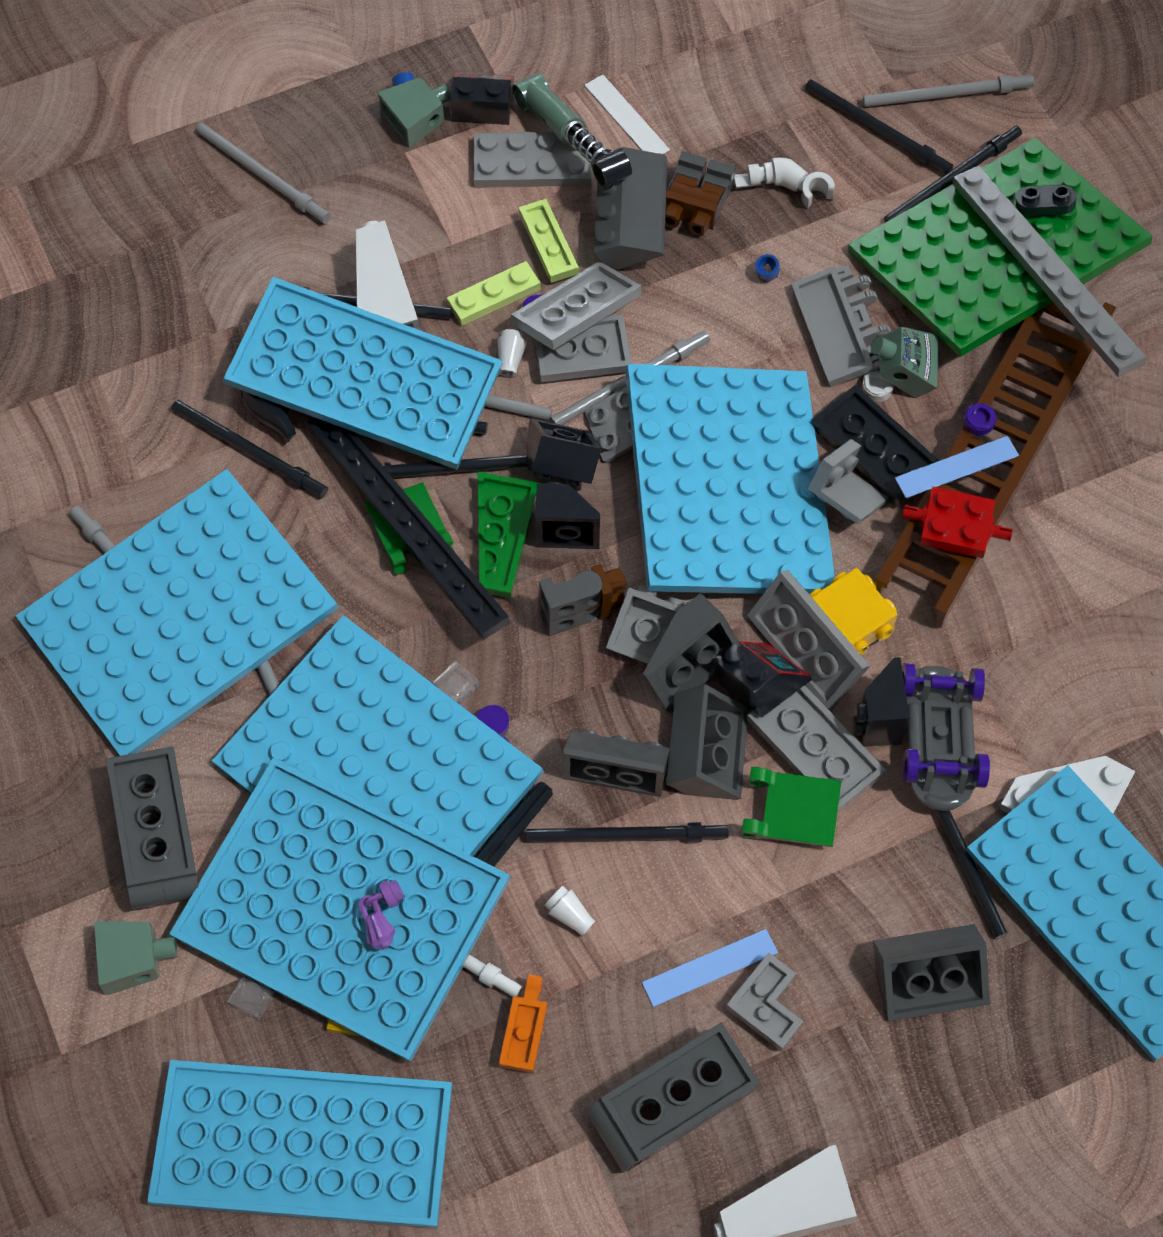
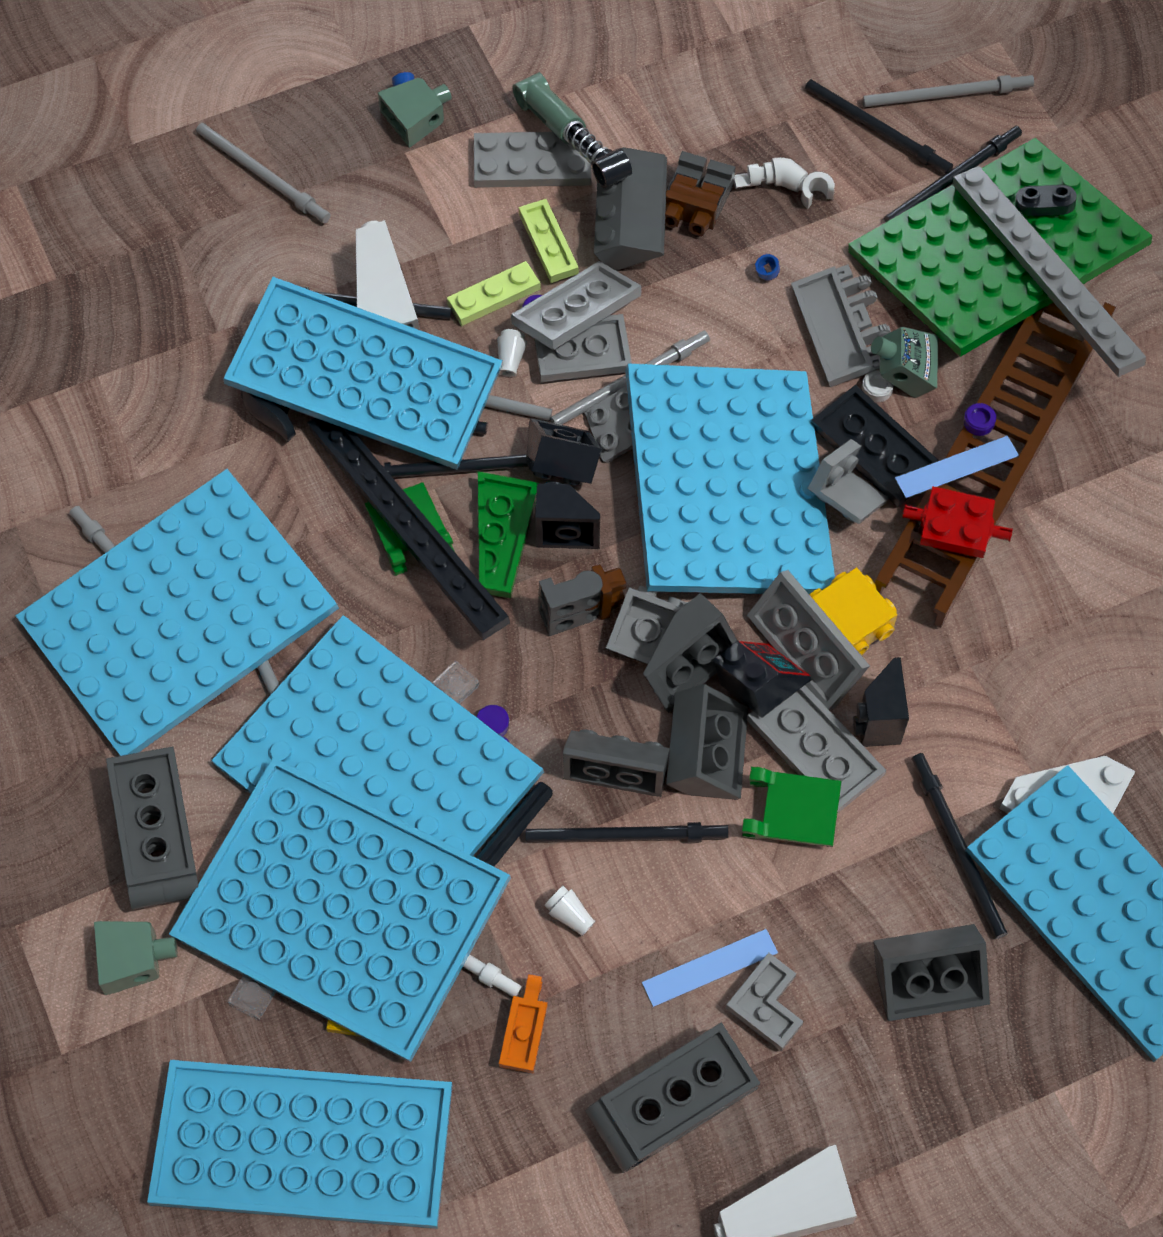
black bar [172,399,328,498] -> none
medium lavender piece [359,879,405,950] -> none
black slope [450,72,514,125] -> none
white sticker [585,75,670,154] -> none
dark grey piece [902,663,990,811] -> none

